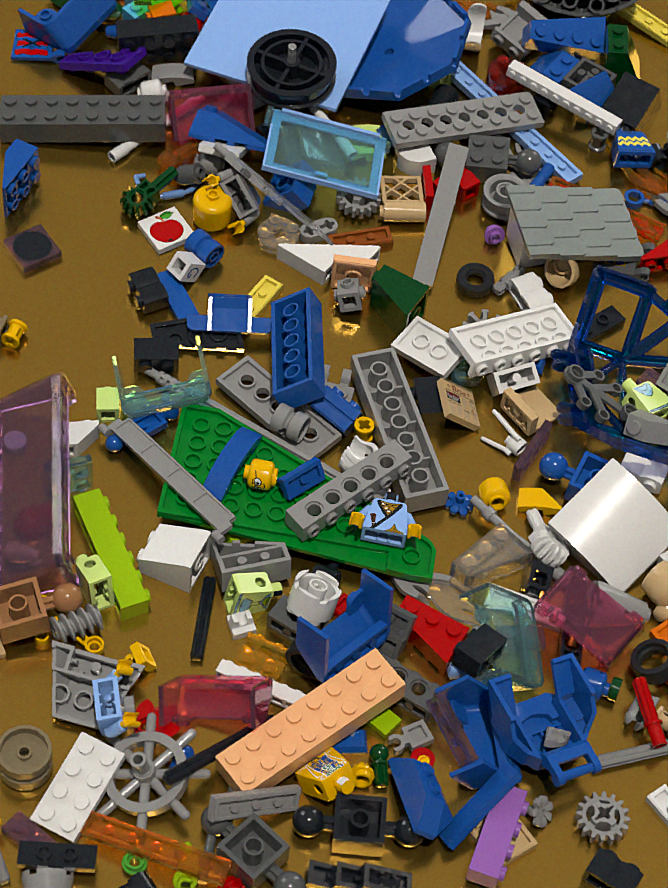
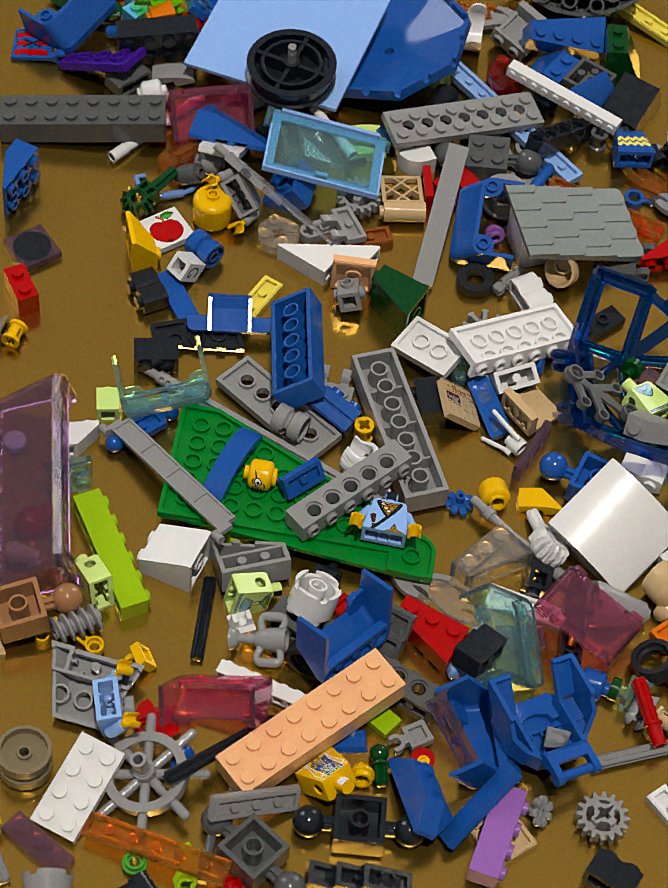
black plate [17,840,98,873] -> none
none -> red brick [3,263,40,317]
none -> yellow slope [125,211,161,272]
none -> light grey piece [227,612,289,668]
none -> light grey plate [317,206,367,245]
none -> blue windscreen [449,178,525,272]
none -> blue tile [467,375,510,441]
none -> black piece [524,117,596,157]
none -> clear light blue bracket [617,675,655,712]
none -> dark green tile [621,357,644,380]

